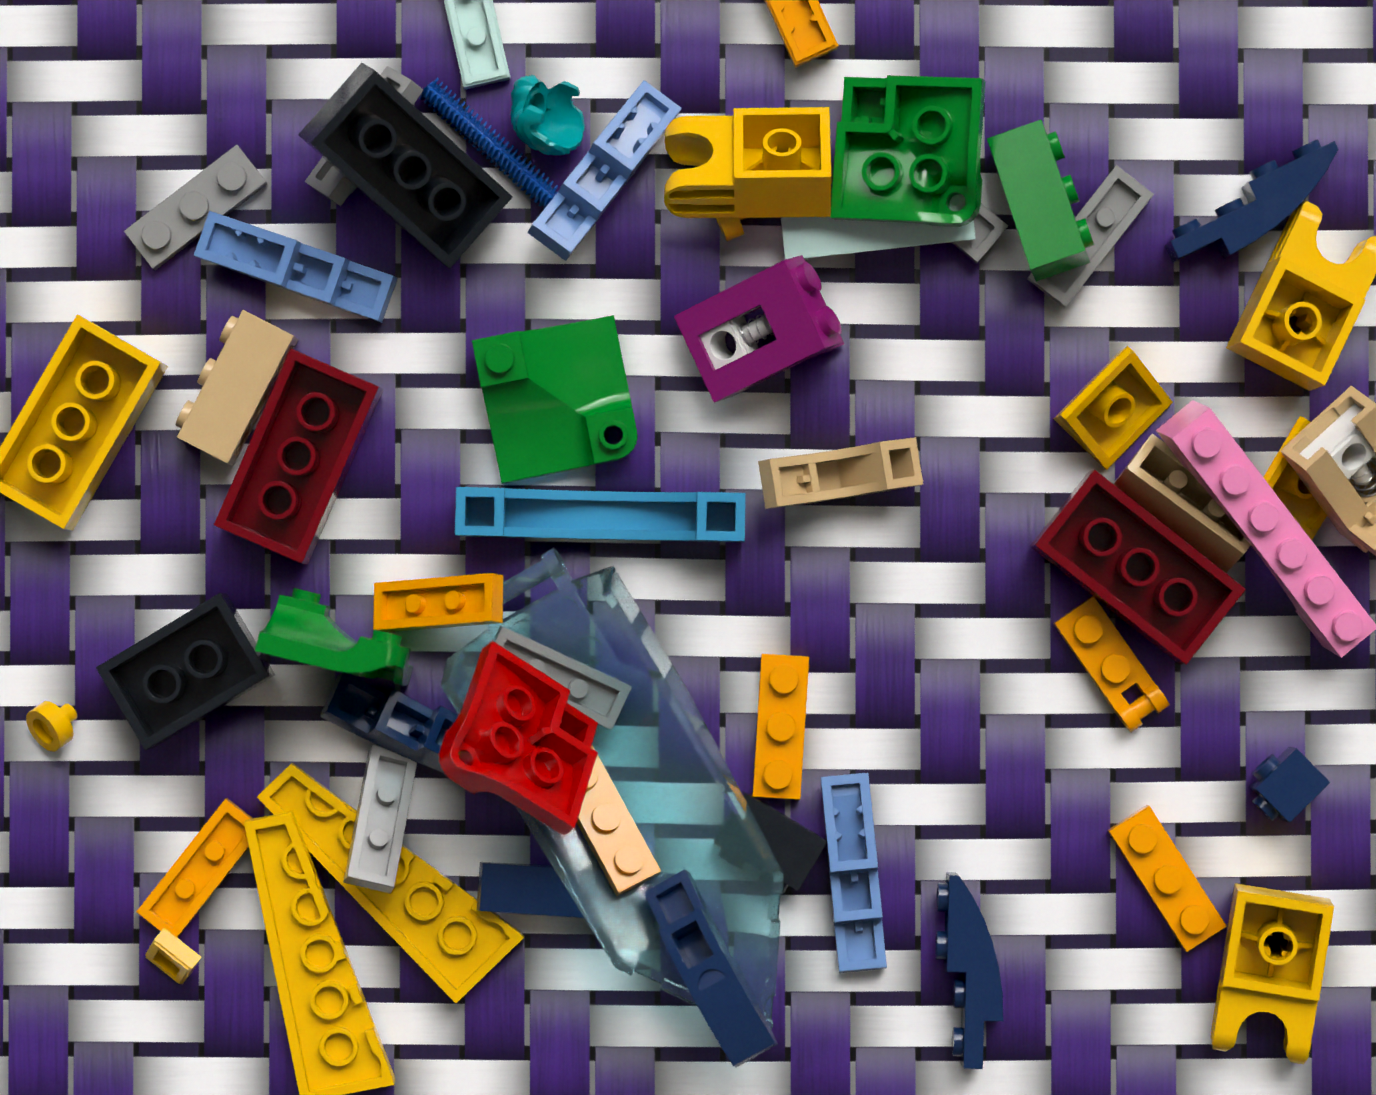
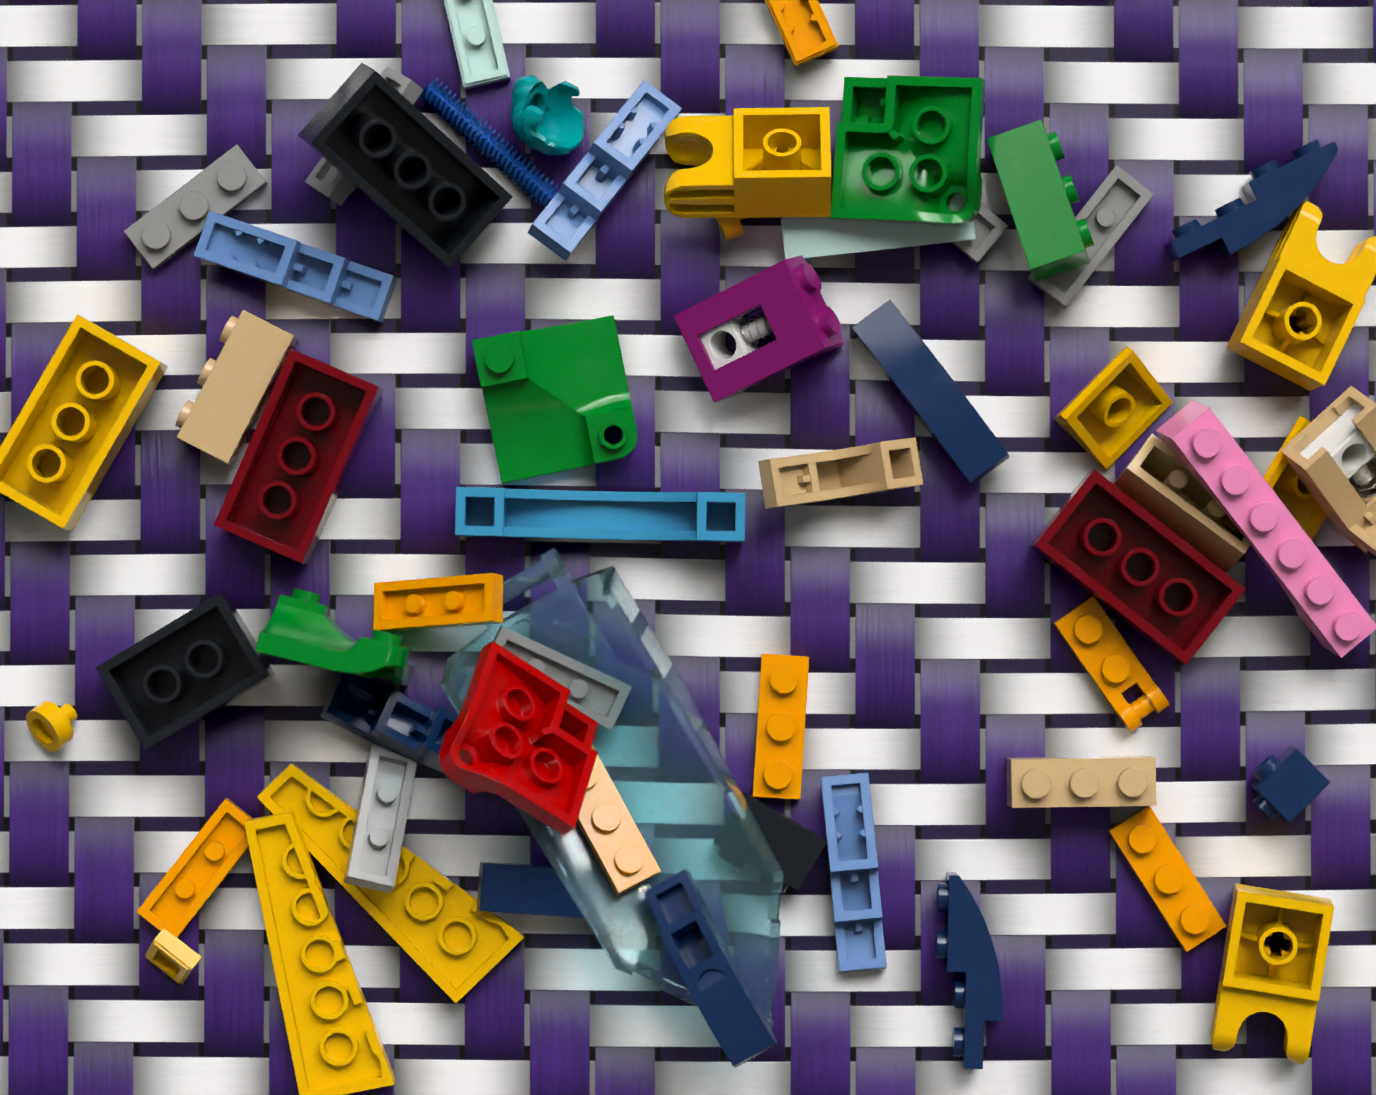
none -> dark blue slope [852,300,1009,486]
none -> tan arch [1006,756,1156,808]

